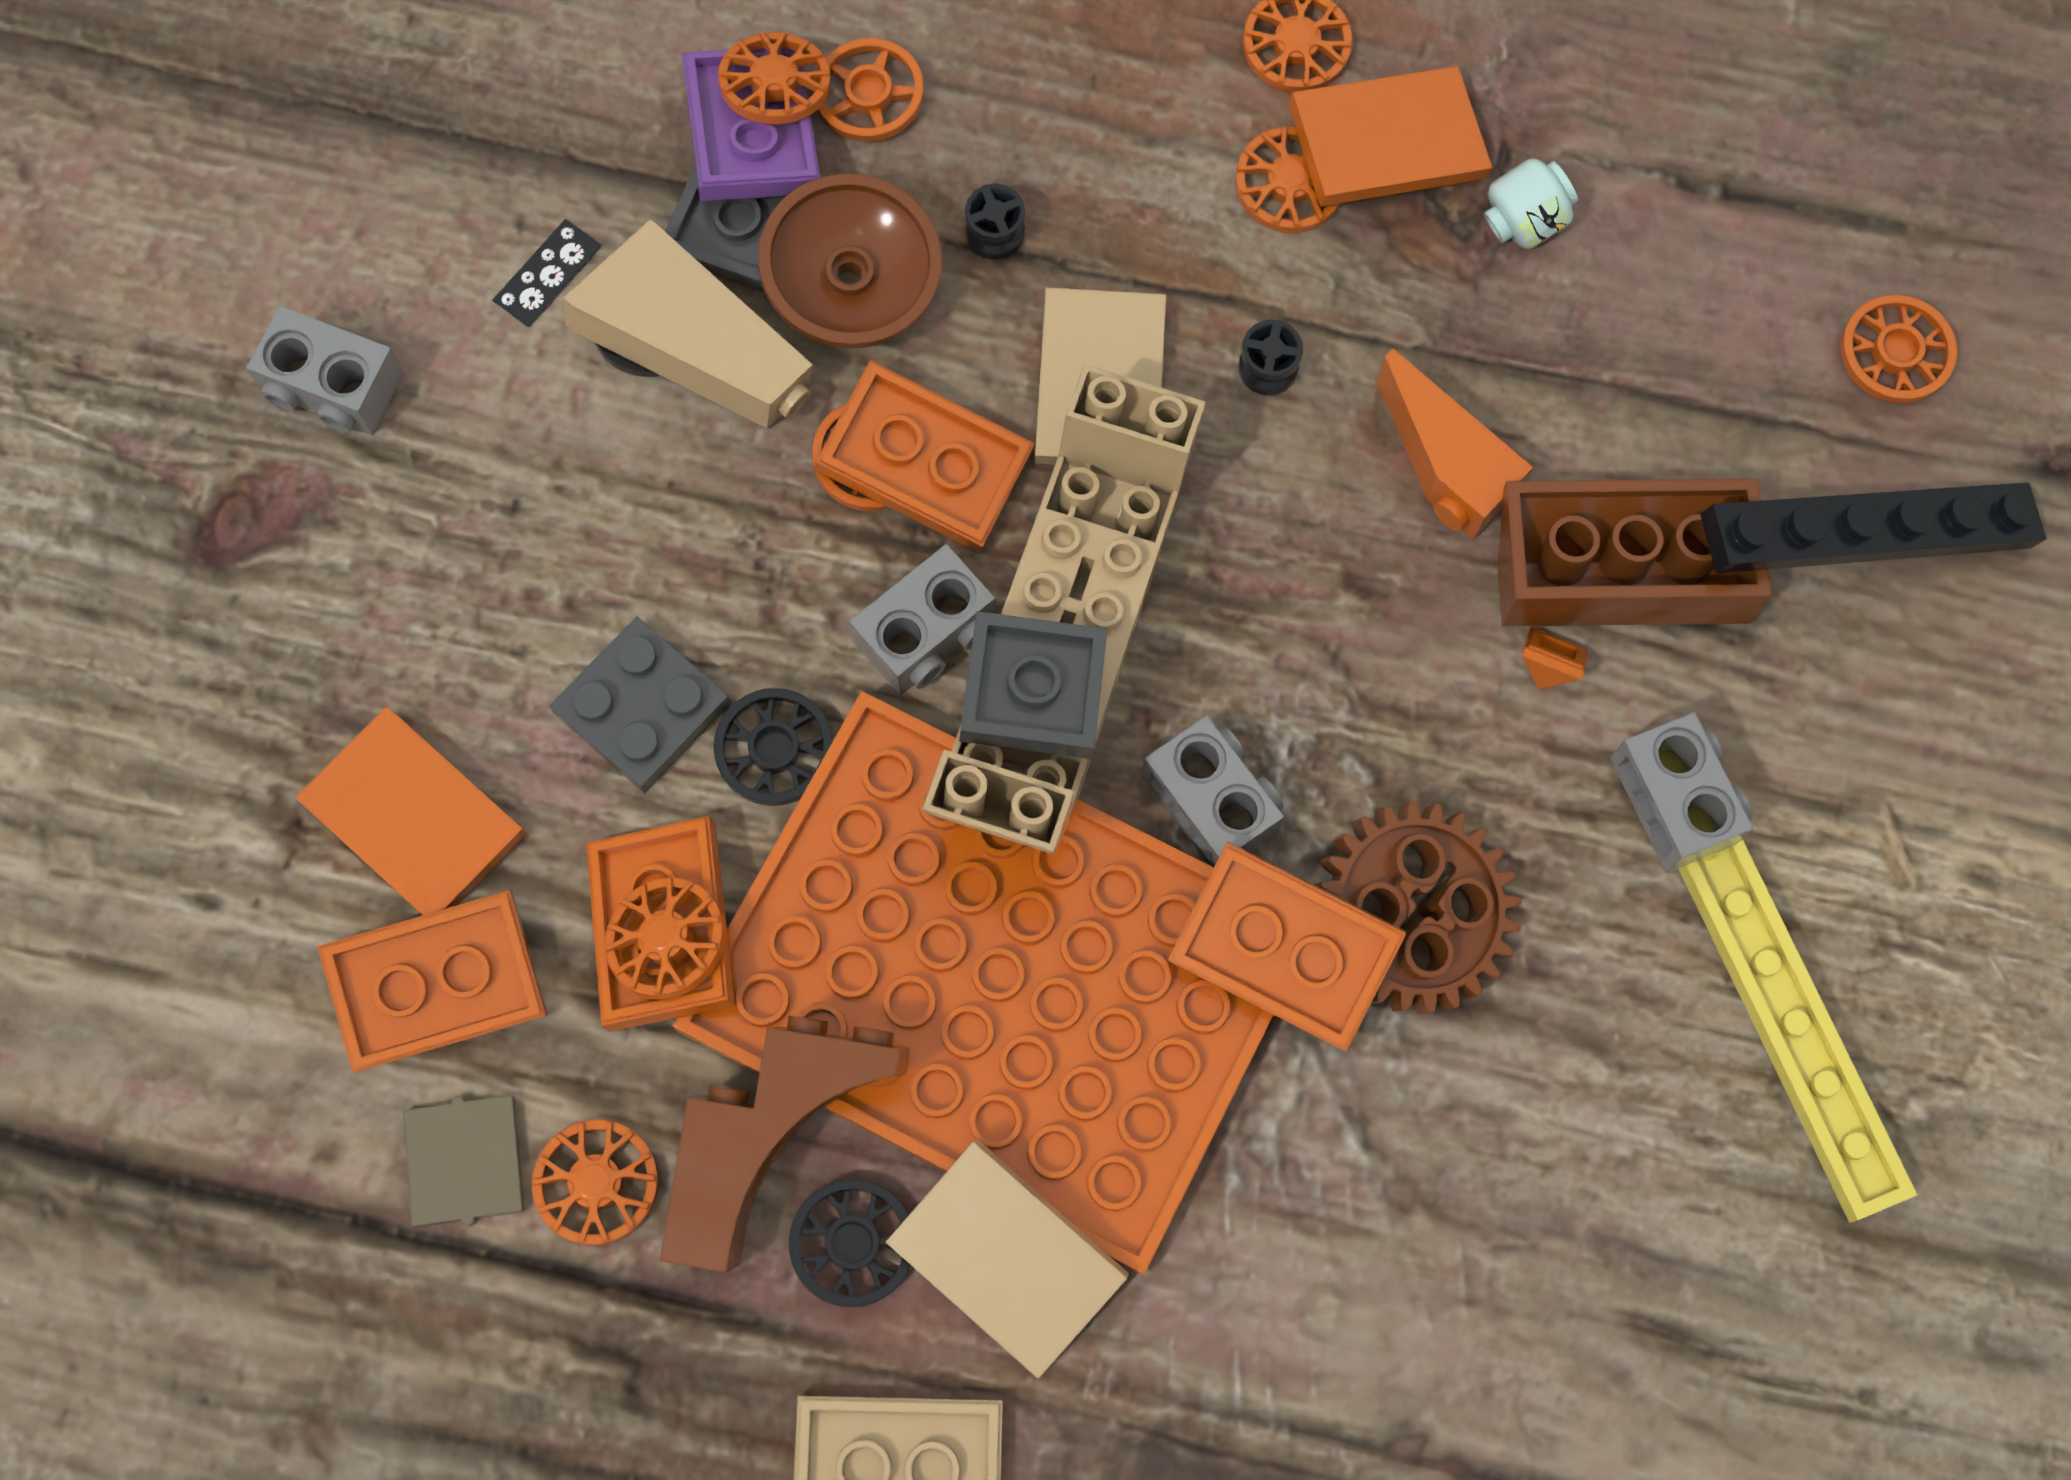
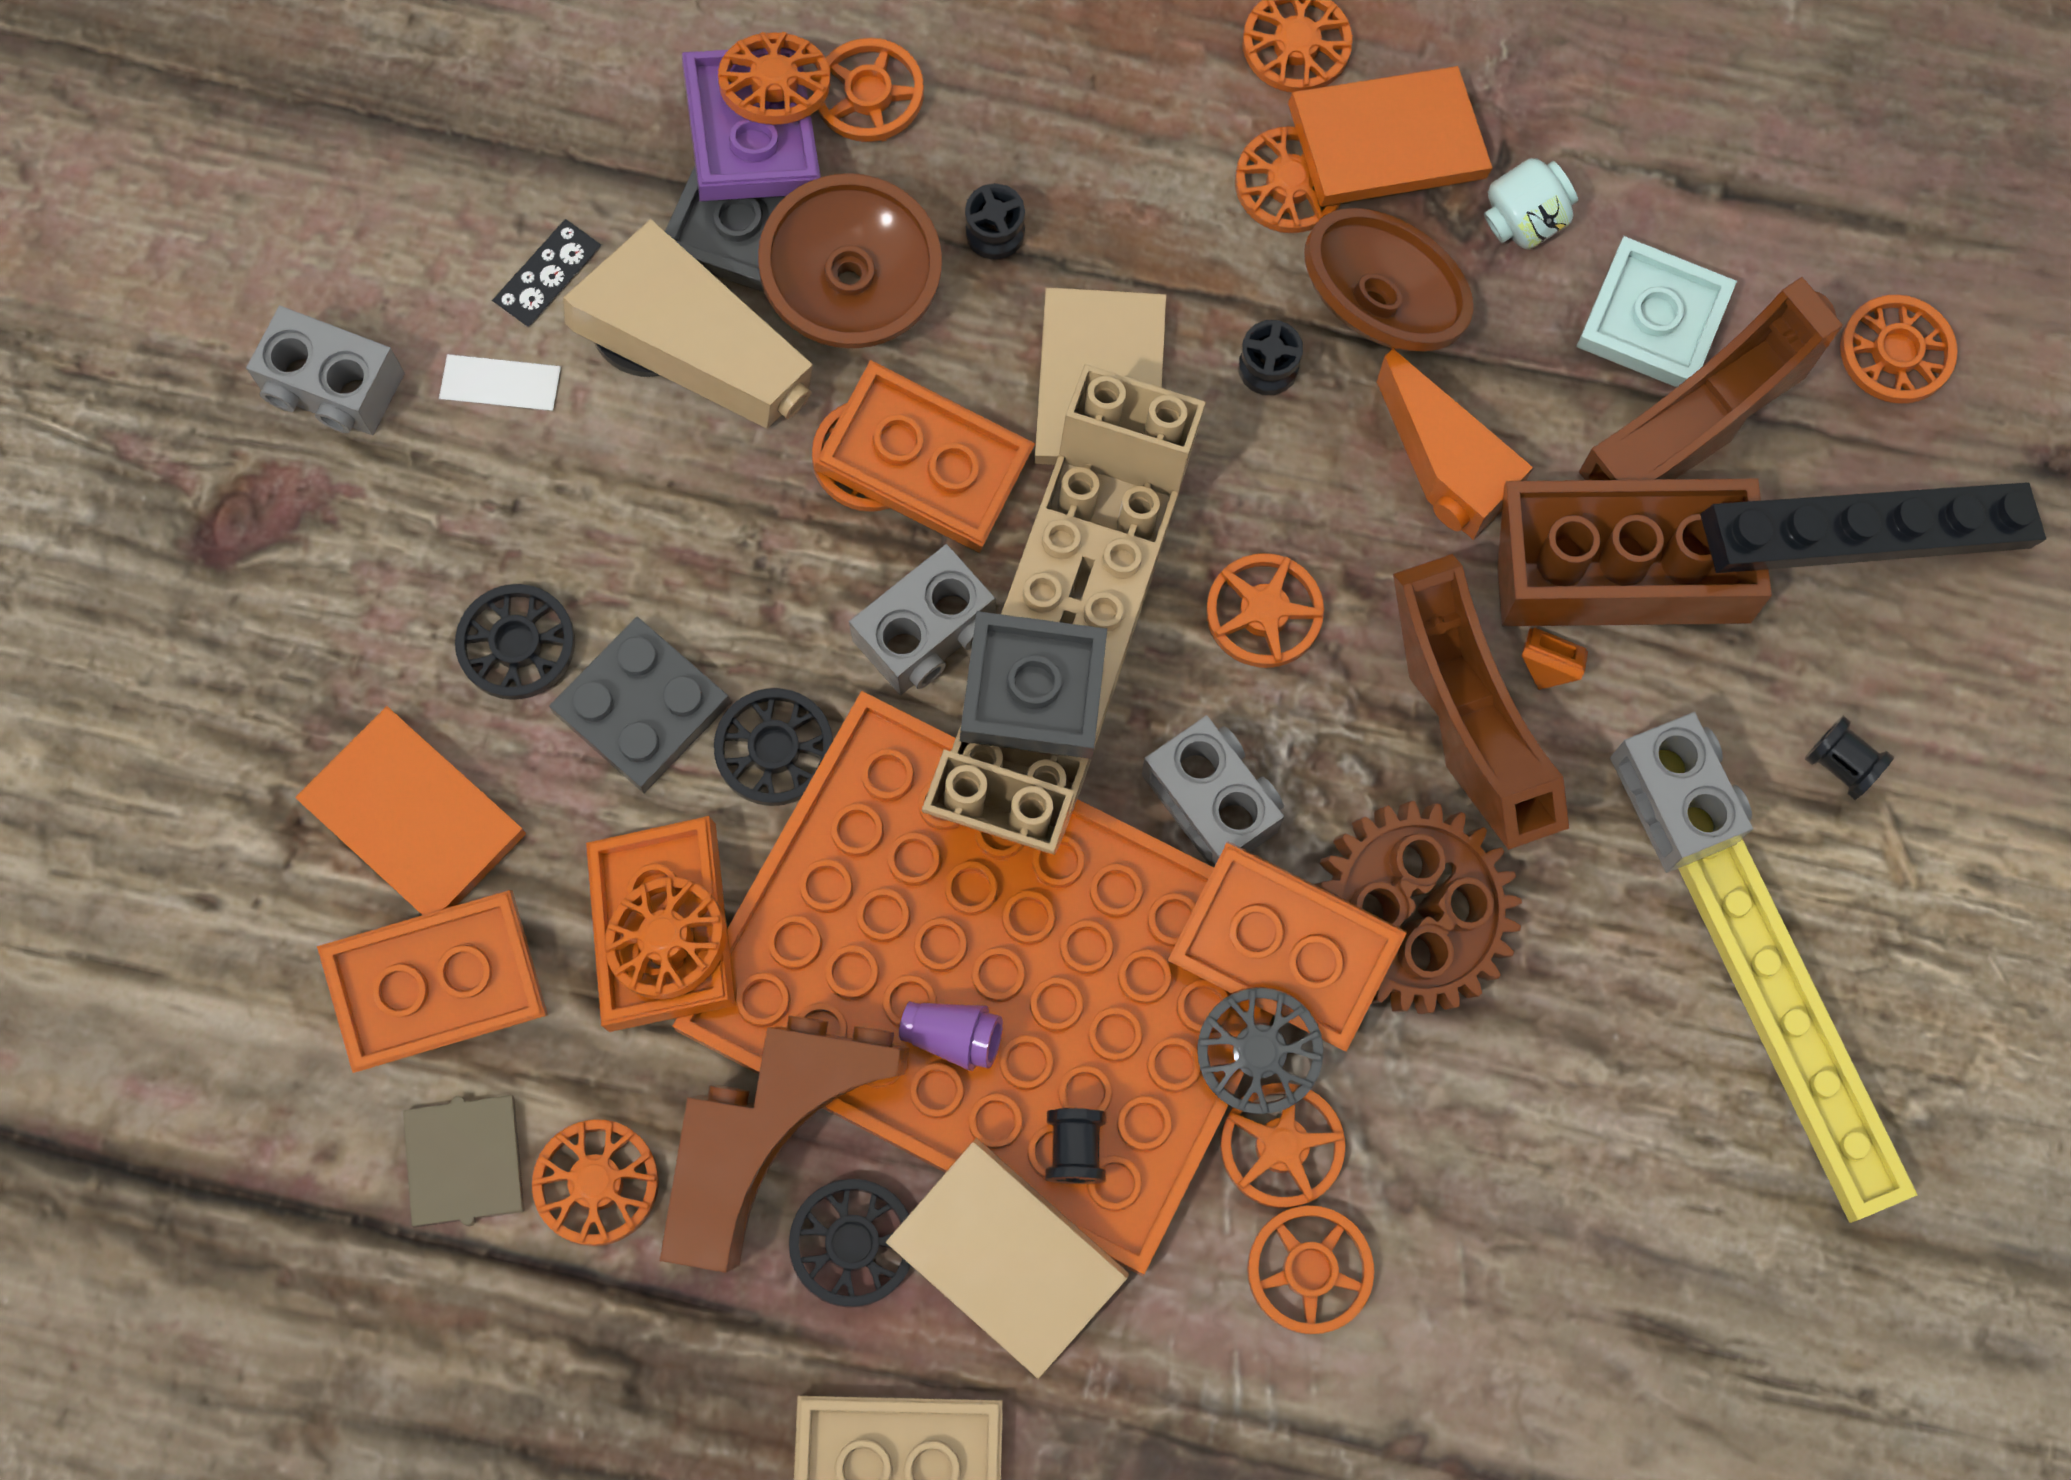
none -> white sticker [439,354,561,411]
none -> black wheel [455,584,575,700]
none -> medium lavender cone [899,1002,1003,1071]
none -> black bush [1045,1108,1107,1184]
none -> dark grey wheel [1197,987,1323,1114]
none -> orange wheel [1206,553,1324,668]
none -> orange wheel [1220,1083,1345,1209]
none -> orange wheel [1247,1205,1374,1334]
none -> dark orange dish [1304,208,1474,352]
none -> dark orange arch [1393,554,1569,850]
none -> light aqua plate [1576,236,1737,387]
none -> dark orange arch [1579,277,1843,480]
none -> black bush [1805,715,1894,800]

